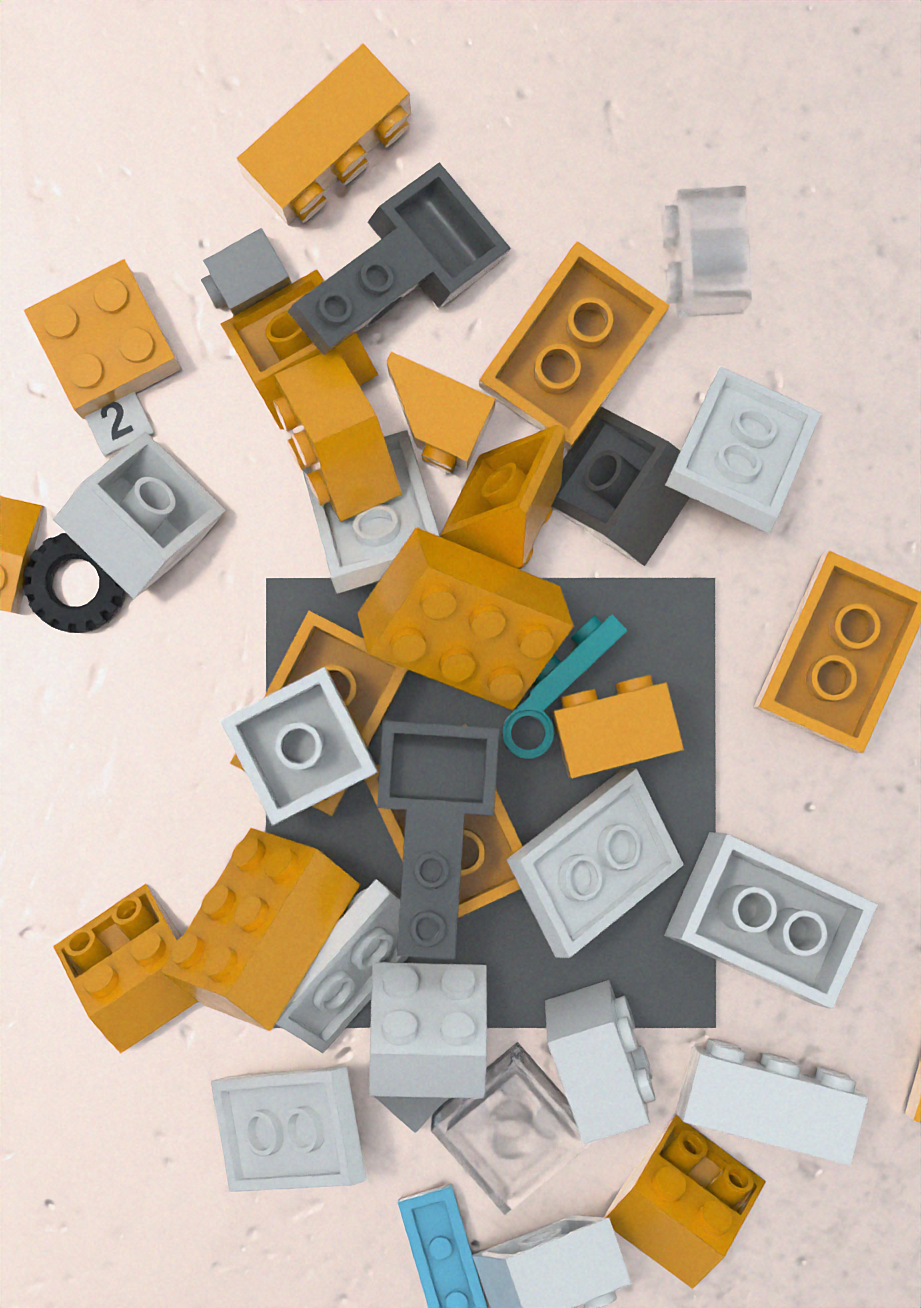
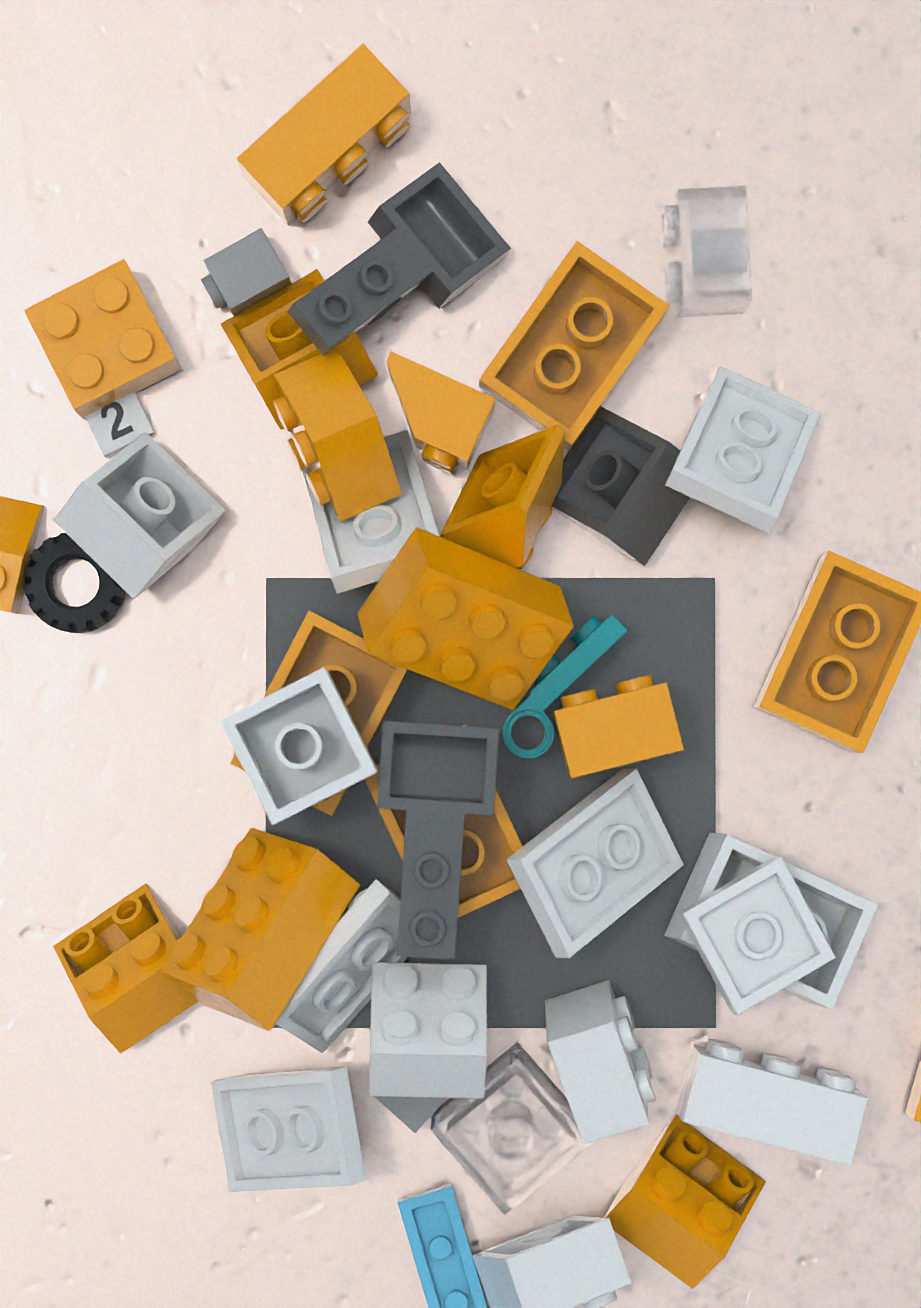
none -> white plate [678,856,836,1015]

